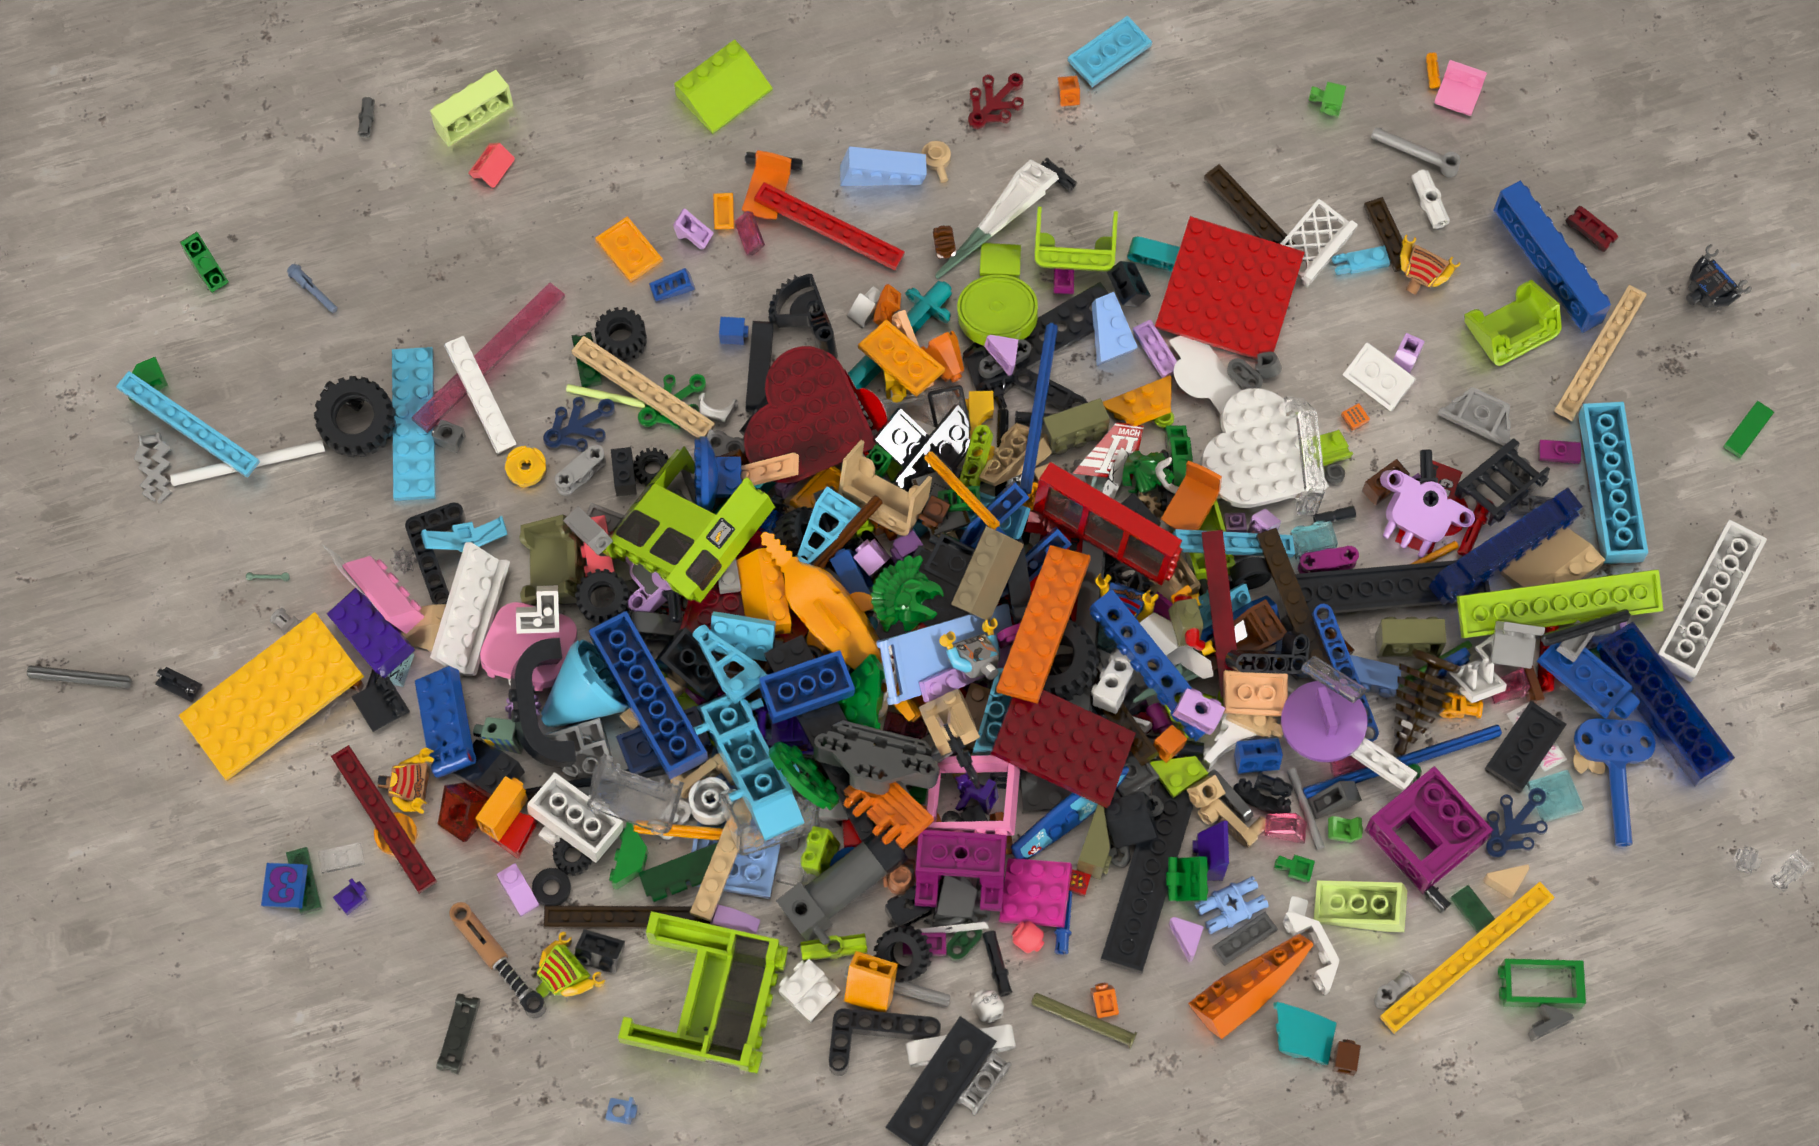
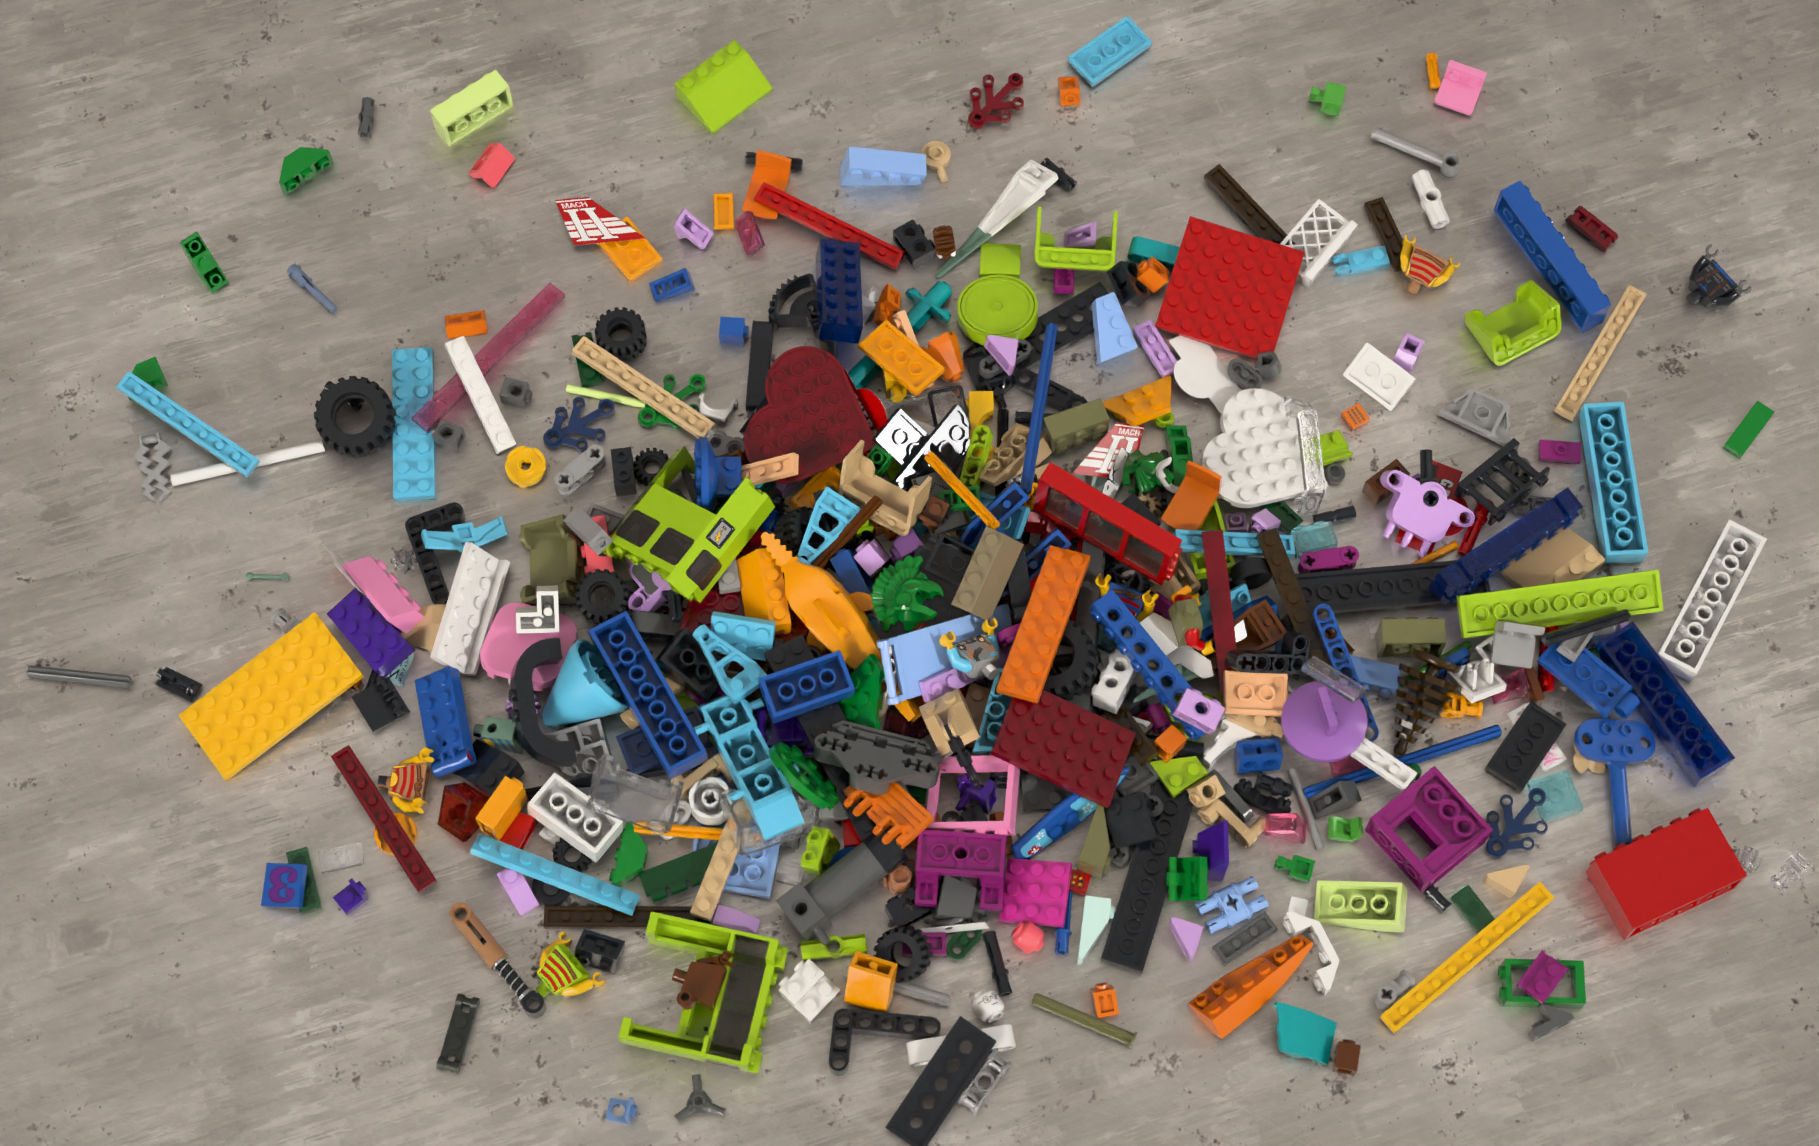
none -> green slope [279,147,333,194]
none -> orange slope [445,310,488,339]
none -> medium azure plate [470,833,640,916]
none -> dark grey brick [499,377,532,409]
none -> sticker [555,197,646,245]
none -> reddish brown torso [672,951,736,1011]
none -> dark grey piece [674,1074,726,1123]
none -> clear blue brick [816,238,863,344]
none -> black brick [893,219,935,269]
none -> lavender slope [1063,221,1097,249]
none -> light aqua slope [1077,895,1115,964]
none -> orange brick [1137,256,1169,293]
none -> dark green plate [1259,500,1303,535]
none -> magenta plate [1516,950,1568,1005]
none -> red brick [1586,808,1747,940]

